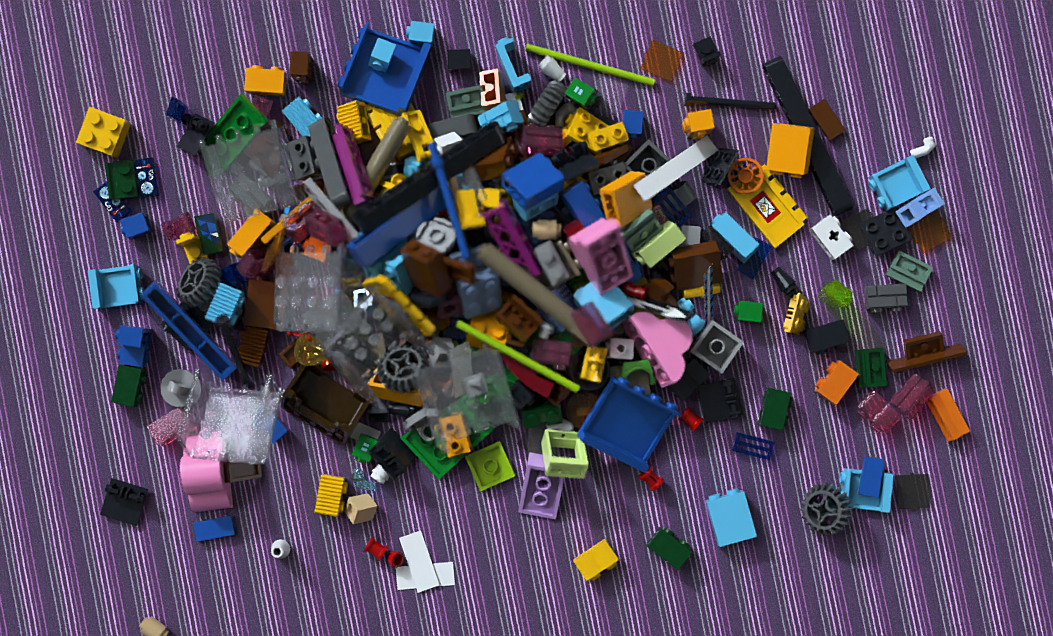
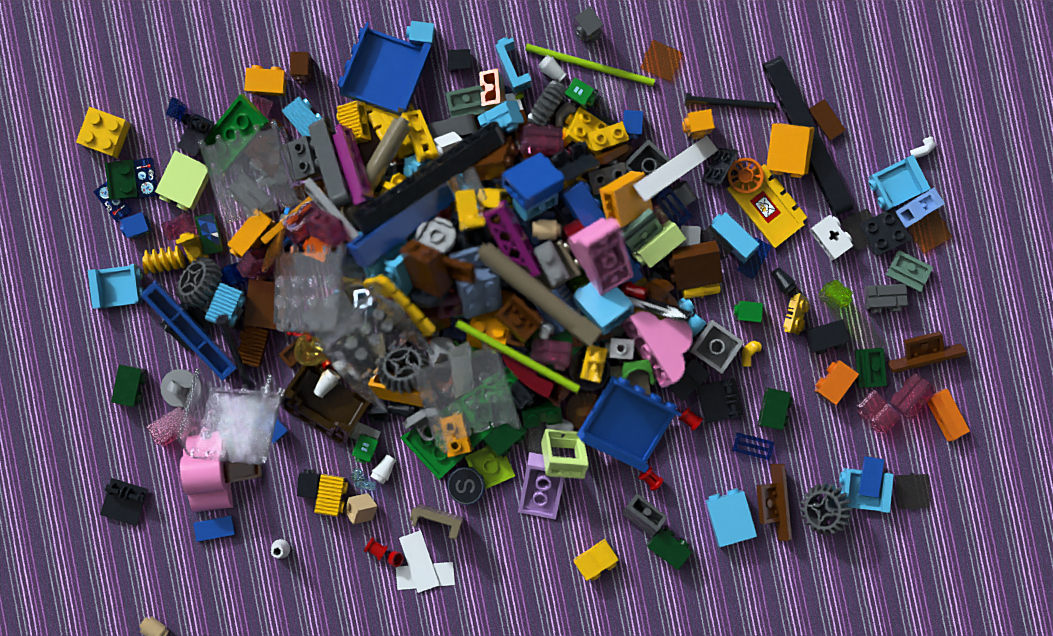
blue brick [115,325,153,367] -> none
medium azure brick [368,38,396,73] -> none
black hinge [368,427,416,480] -> none
blue bar [428,142,470,258] -> none
light grey tile [463,373,488,398] -> none
clear pink panel [569,300,613,347] -> none
black bracket [692,36,721,66] -> none
sticker [704,265,713,326] -> none
none -> yellow piece [142,245,186,275]
none -> yellowish green brick [155,151,213,211]
none -> black brick [297,469,320,498]
none -> white cone [313,368,340,398]
none -> dark tan panel [409,504,463,539]
none -> black tile [447,466,486,505]
none -> dark green brick [481,419,527,458]
none -> dark grey brick [573,6,604,44]
none -> dark grey brick [622,493,668,537]
none -> yellow arm [742,341,762,366]
none -> reddish brown bracket [756,463,792,541]

